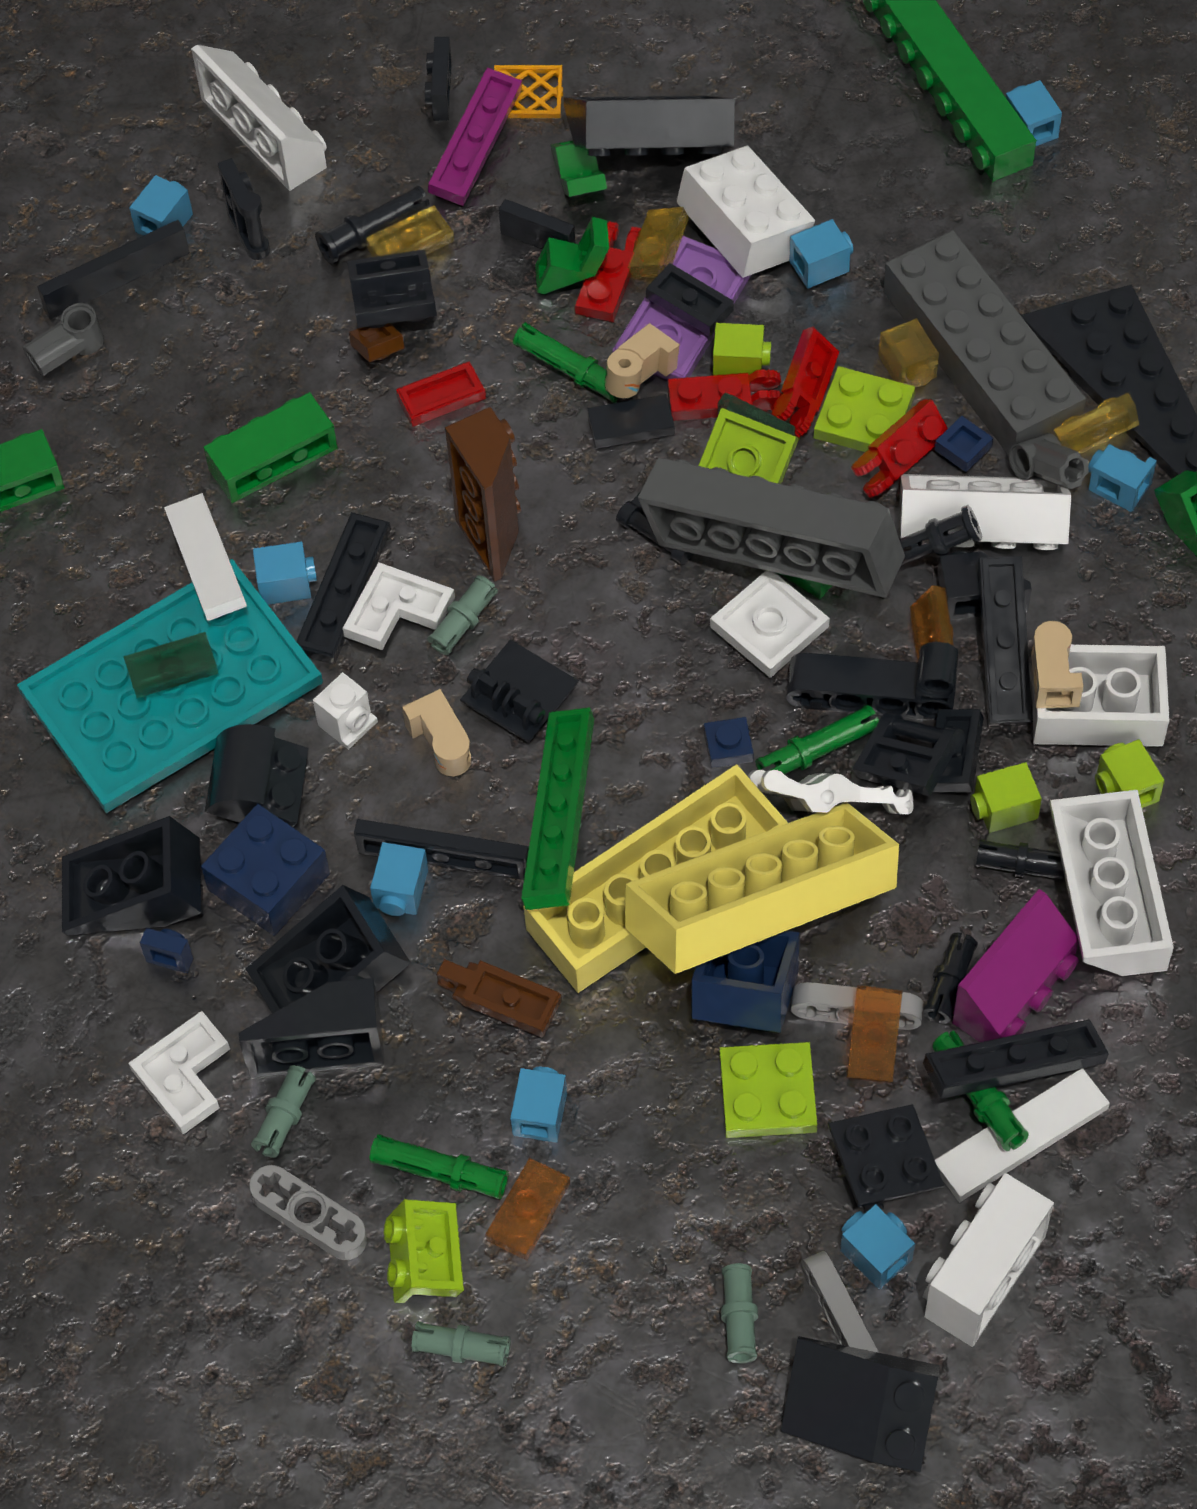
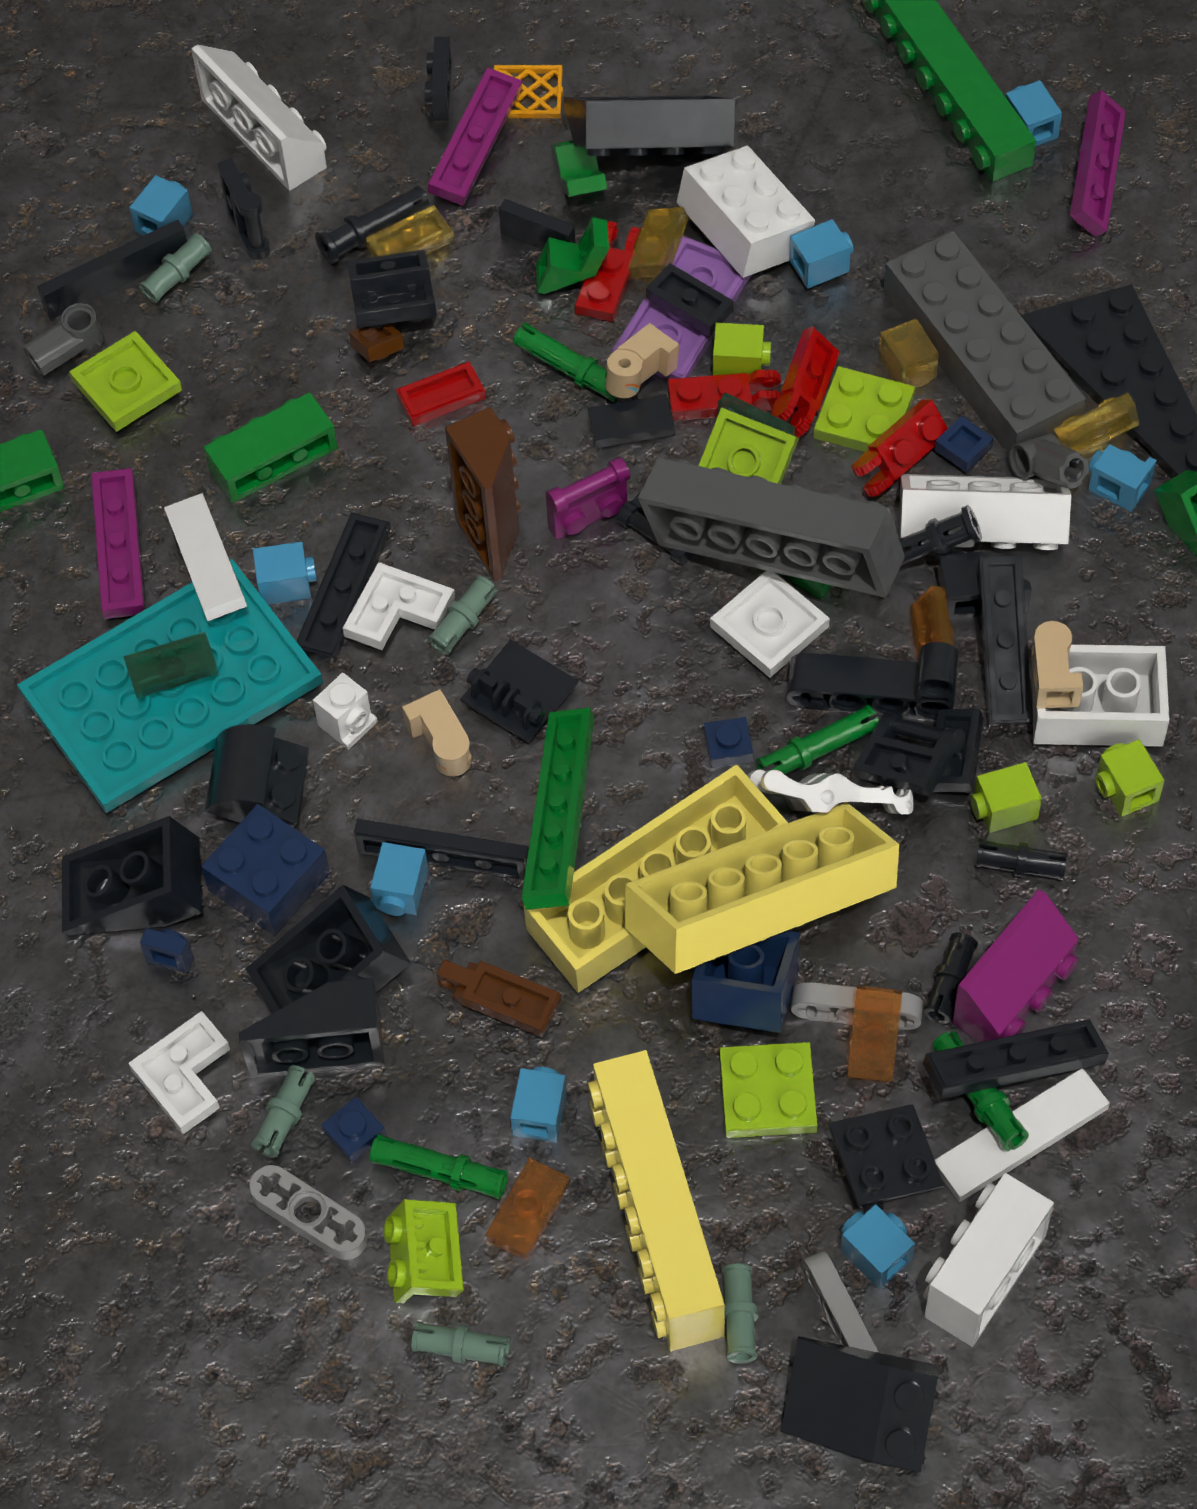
white slope [1050,790,1174,976] -> none
none -> lime plate [69,331,182,432]
none -> magenta plate [91,468,145,619]
none -> sand green pin [139,233,212,303]
none -> dark blue plate [321,1097,386,1163]
none -> magenta plate [546,457,630,540]
none -> light yellow brick [587,1050,725,1352]
none -> magenta plate [1070,90,1126,237]

